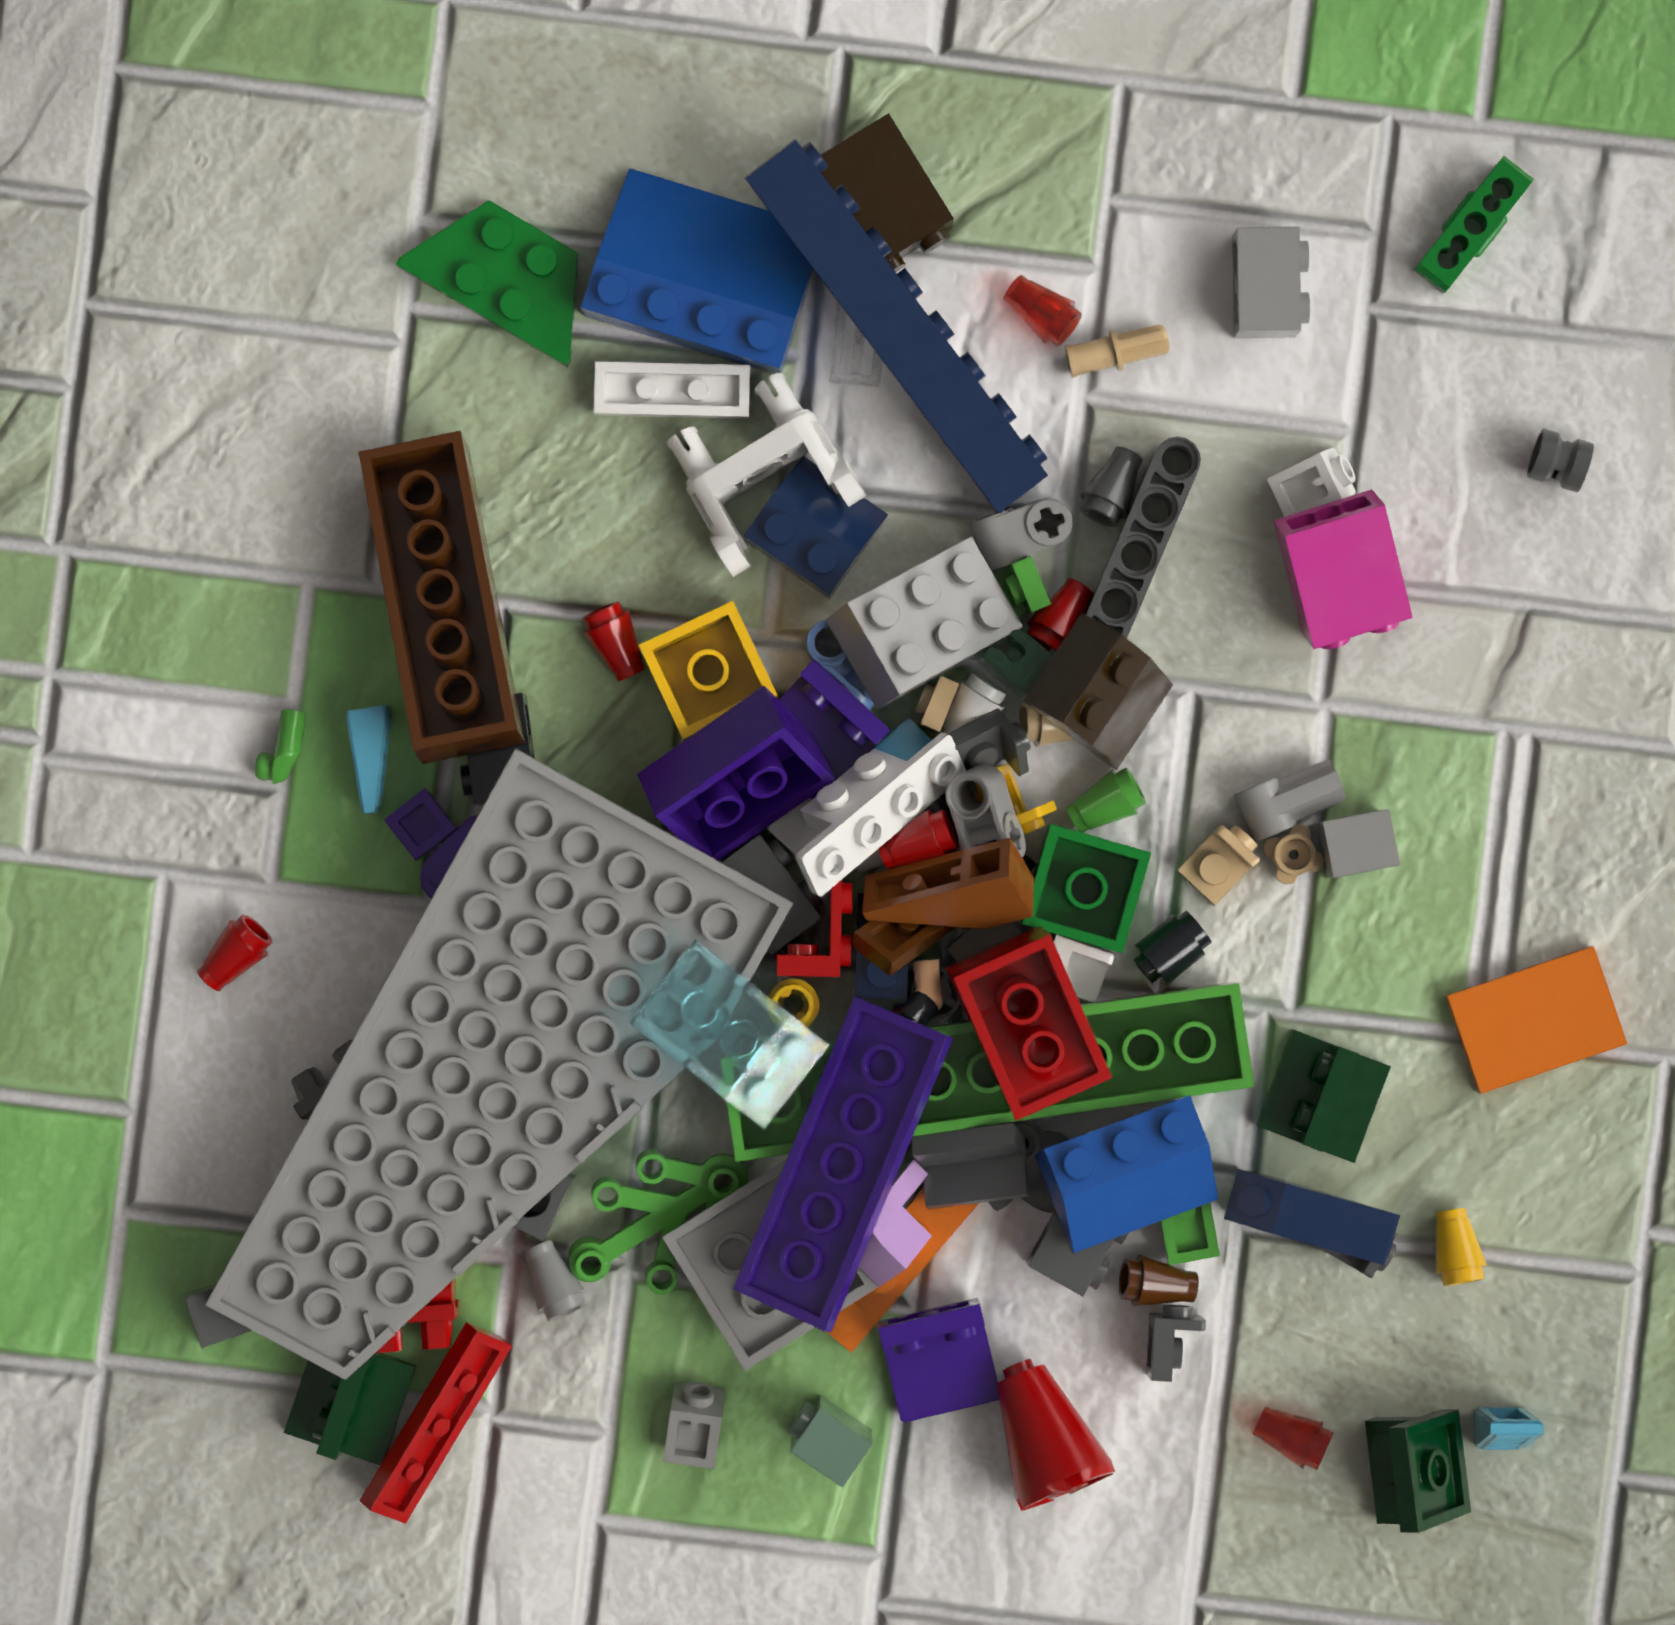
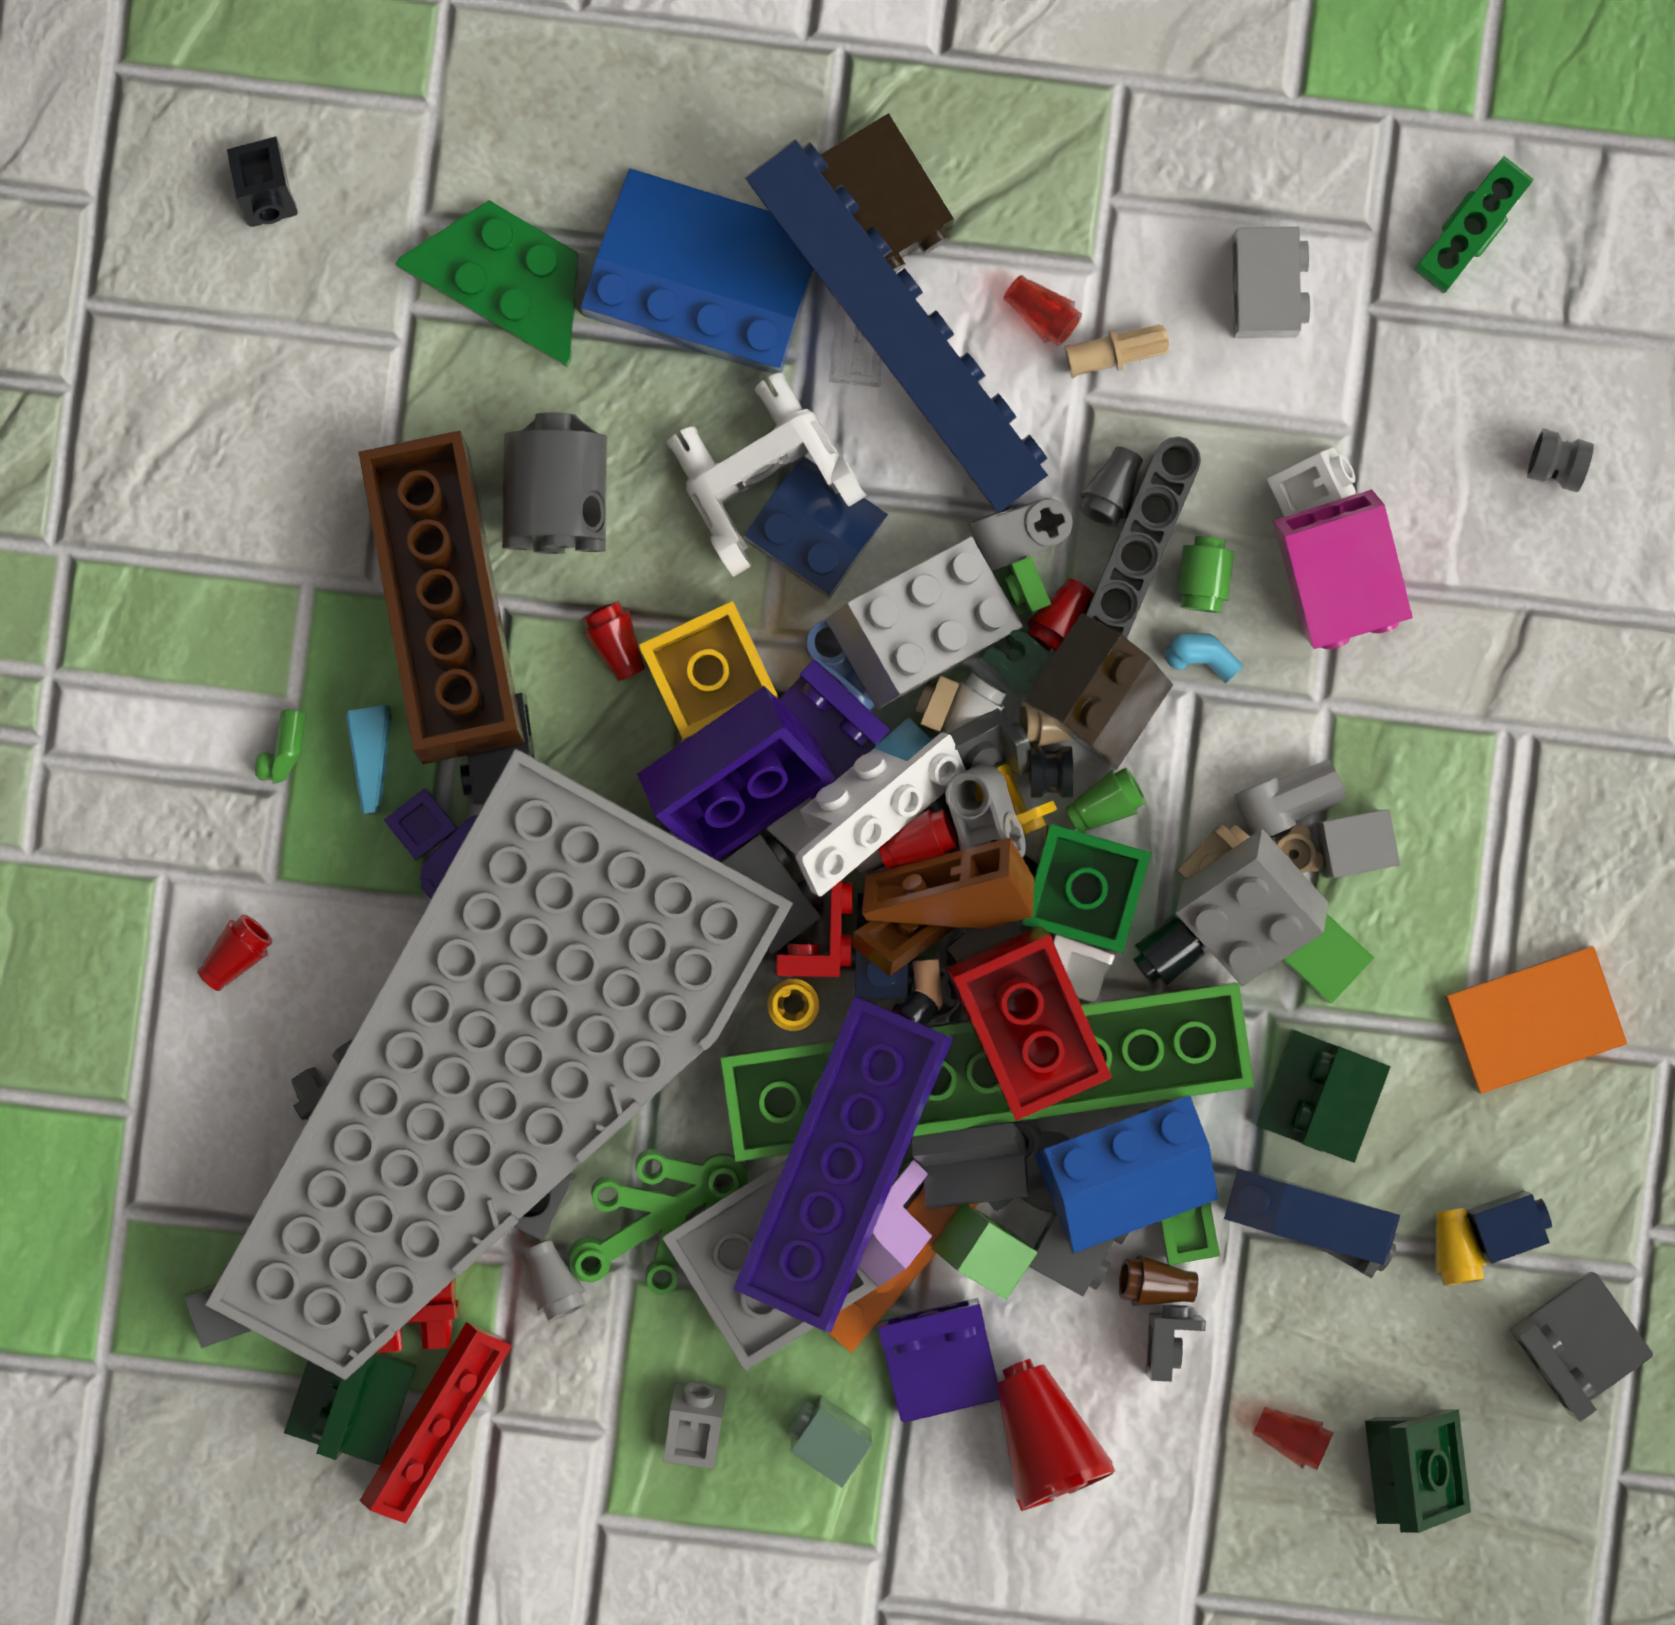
white plate [594,362,750,419] -> none
clear light blue slope [629,939,830,1129] -> none
medium azure slope [1474,1407,1544,1450] -> none
none -> black bracket [227,136,298,227]
none -> dark grey cylinder [502,412,607,554]
none -> bright green piece [931,1204,1038,1300]
none -> black wheel [1029,746,1074,798]
none -> medium azure arm [1164,633,1244,683]
none -> light grey brick [1175,829,1328,986]
none -> bright green brick [1177,536,1235,613]
none -> bright green piece [1281,914,1374,1003]
none -> dark blue brick [1466,1190,1552,1264]
none -> dark grey bracket [1509,1272,1653,1422]

